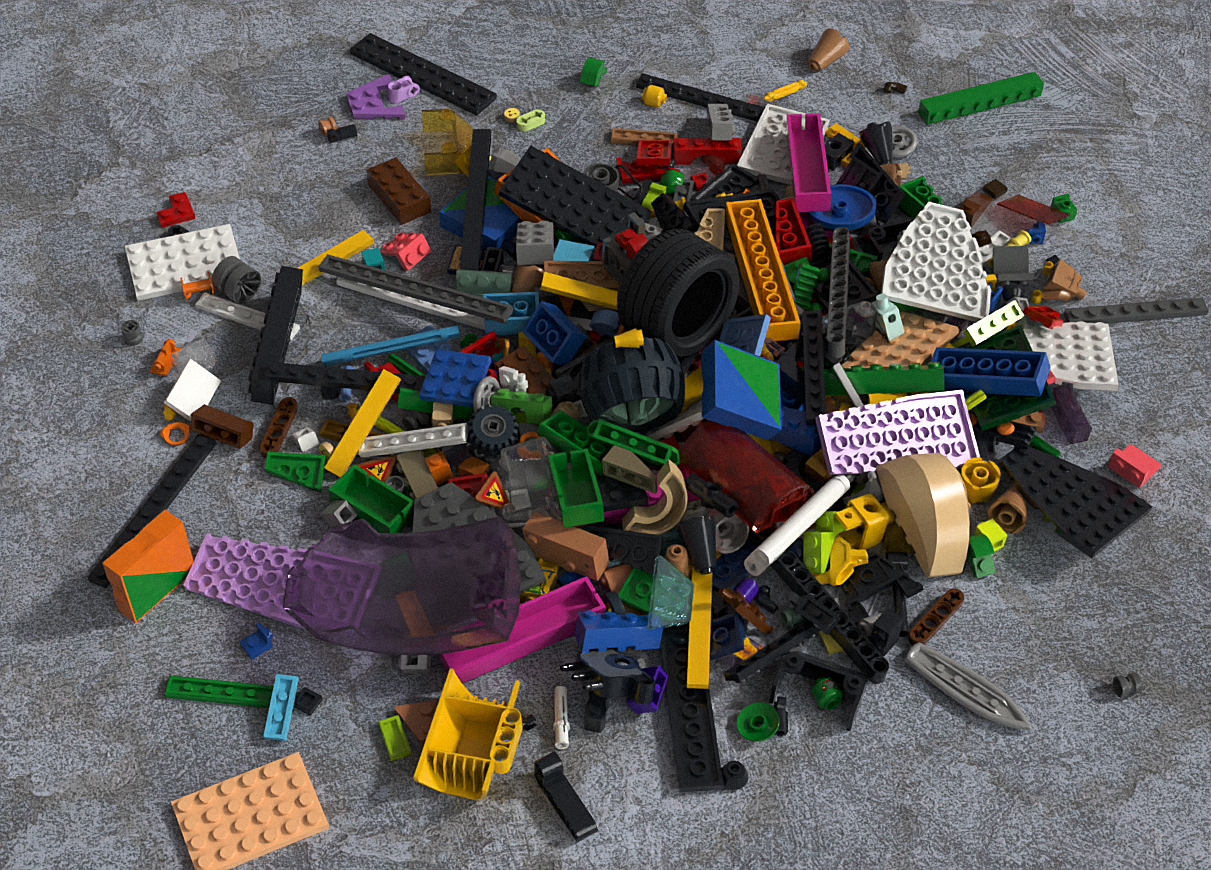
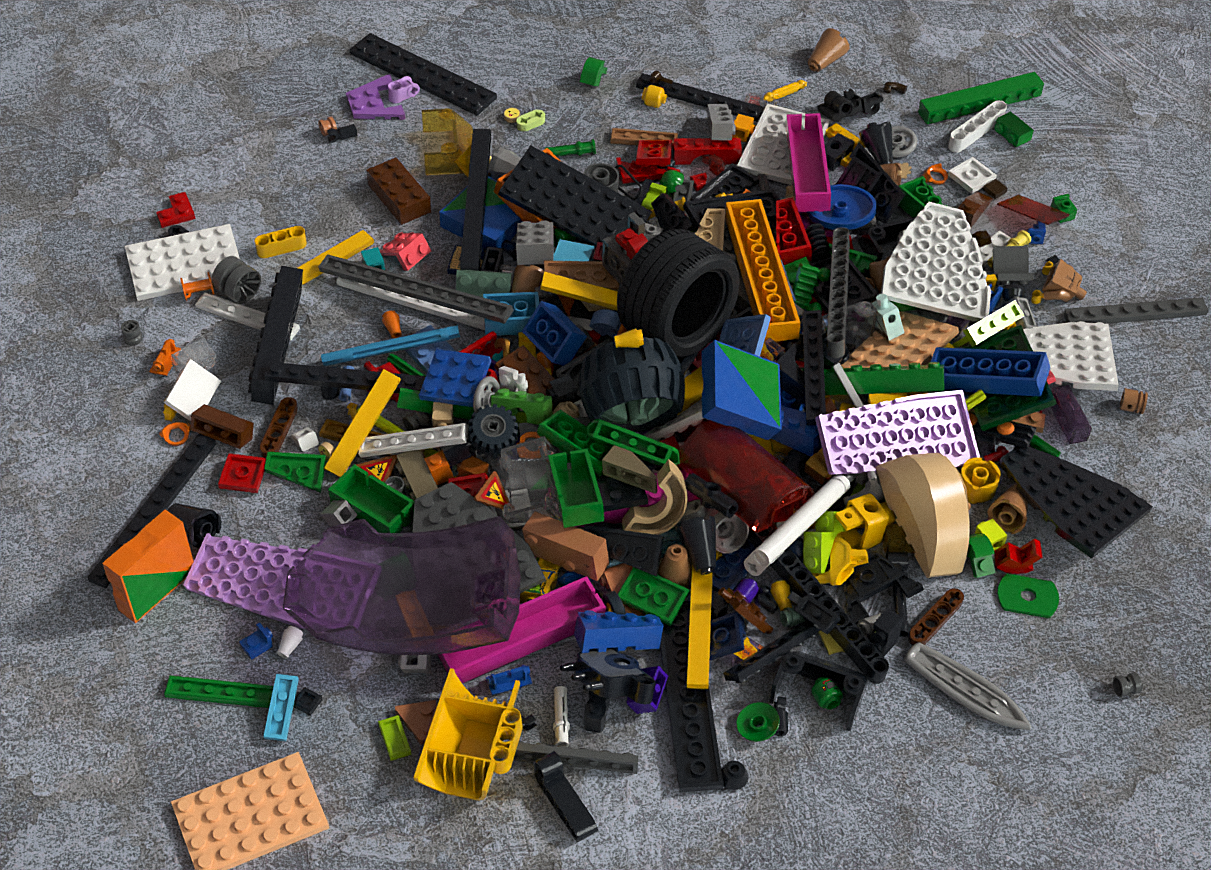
green plate [460,334,478,352] -> none
clear light blue wing [647,555,694,630] -> none
red plate [1023,306,1064,329] -> none
coral bracket [1108,445,1161,488] -> none
none -> black cone [167,503,222,548]
none -> red plate [218,453,266,493]
none -> yellow beam [255,226,307,258]
none -> white cone [276,626,303,659]
none -> orange cone [382,310,402,339]
none -> blue hinge [486,664,533,696]
none -> dark grey plate [507,741,639,774]
none -> green pin [544,139,596,156]
none -> dark brown hand [649,70,673,84]
none -> light orange brick [732,114,756,143]
none -> yellow cone [770,580,792,611]
none -> black plate [817,89,884,122]
none -> orange piece [922,163,948,185]
none -> white beam [948,101,1007,153]
none -> white plate [948,157,997,194]
none -> red arm [983,446,1009,463]
none -> green brick [994,111,1034,148]
none -> red brick [994,538,1043,574]
none -> green piece [997,573,1059,618]
none -> medium nougat piece [1119,388,1148,414]

